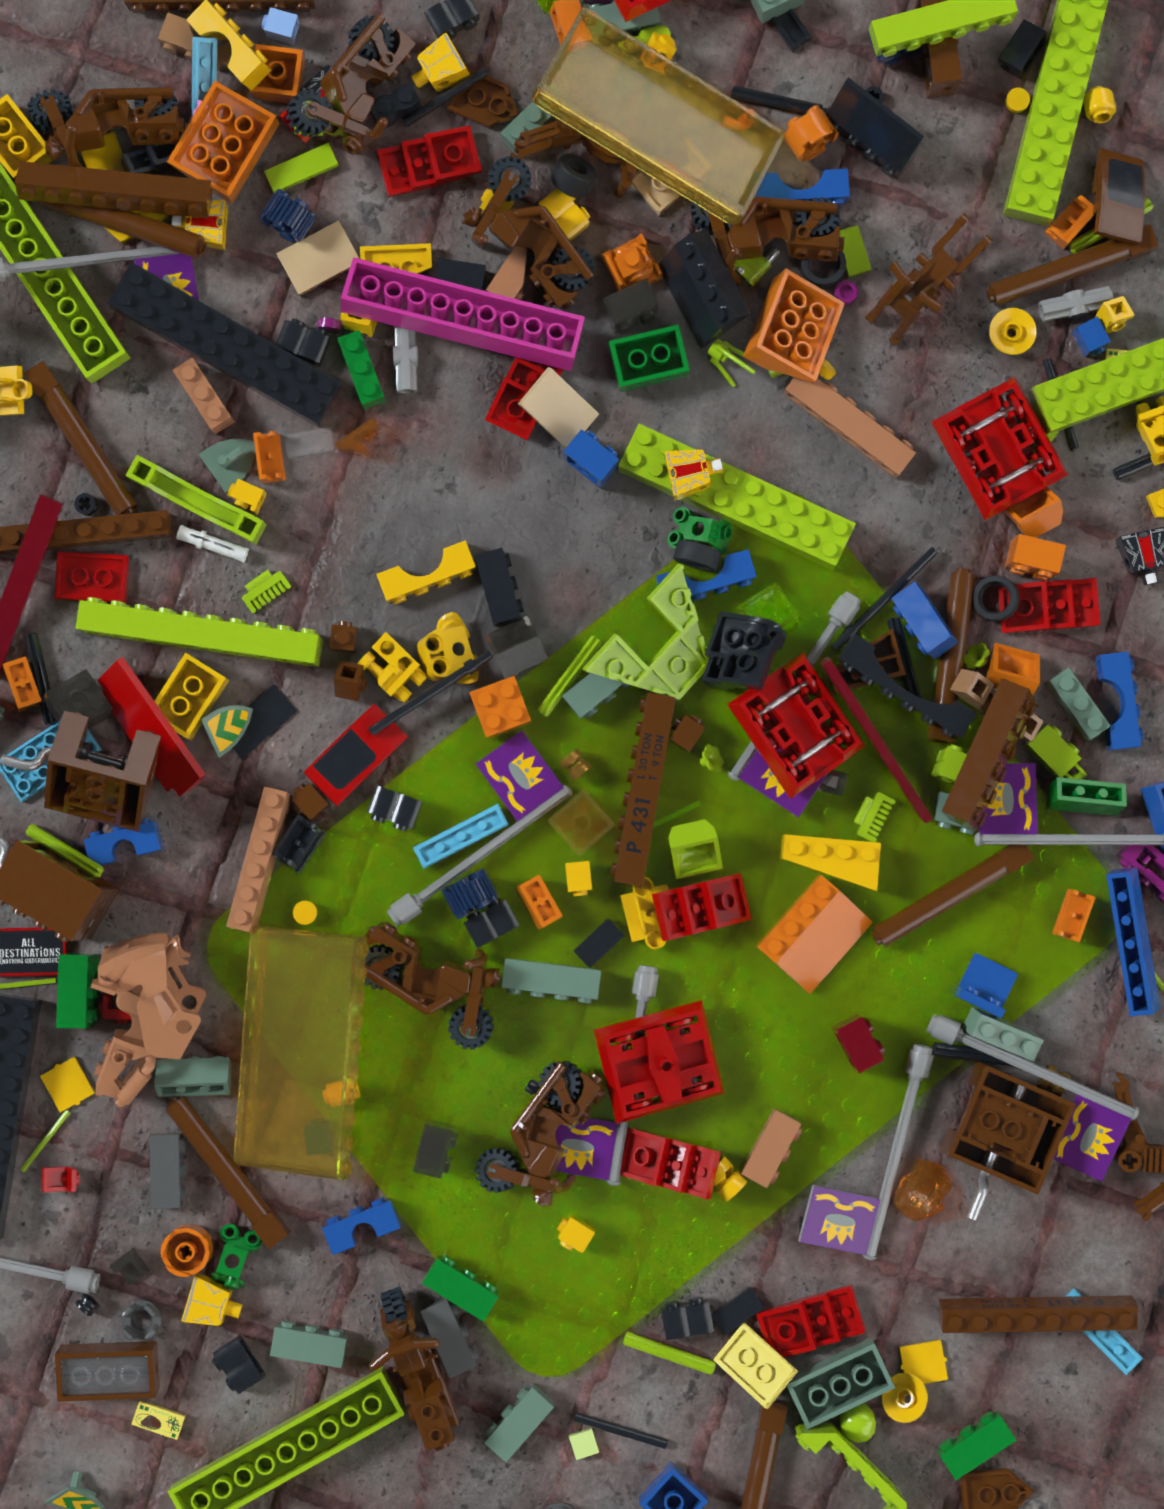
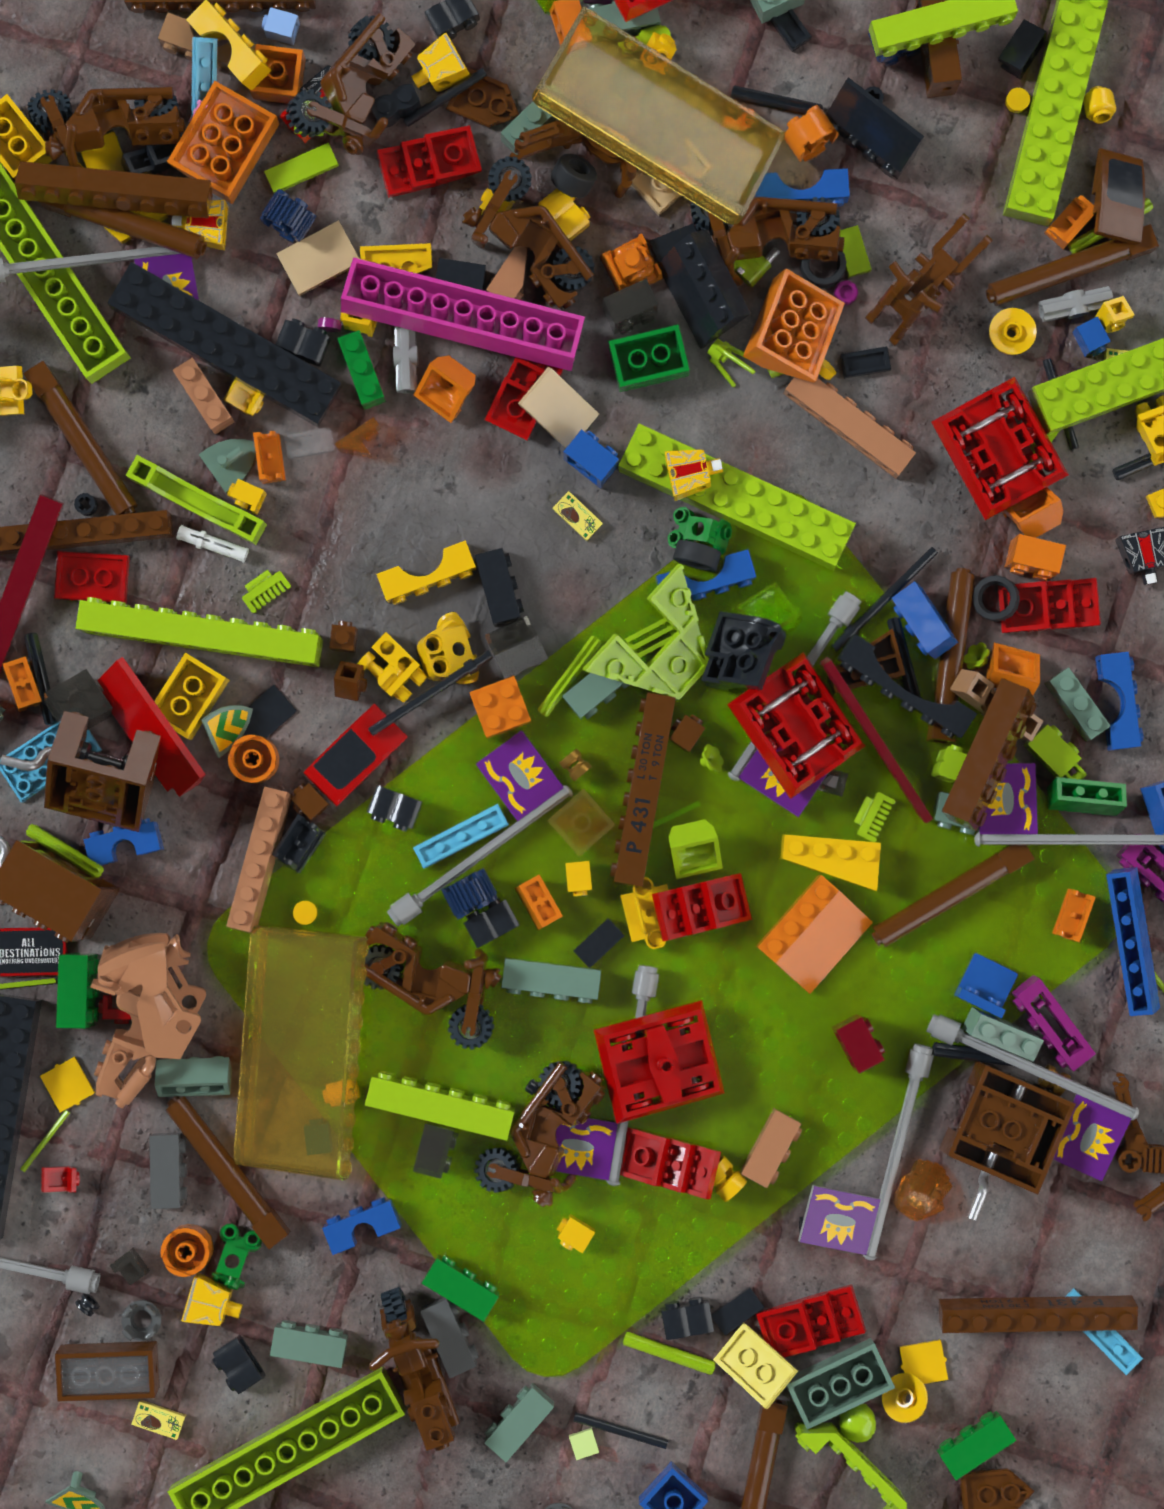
none -> yellow bracket [223,380,264,416]
none -> orange brick [228,735,279,784]
none -> lime brick [365,1070,515,1141]
none -> orange brick [414,355,476,423]
none -> light yellow tile [552,491,603,541]
none -> lime tile [625,618,675,658]
none -> black tile [649,223,697,264]
none -> black tile [840,346,891,379]
none -> magenta brick [1011,975,1096,1072]

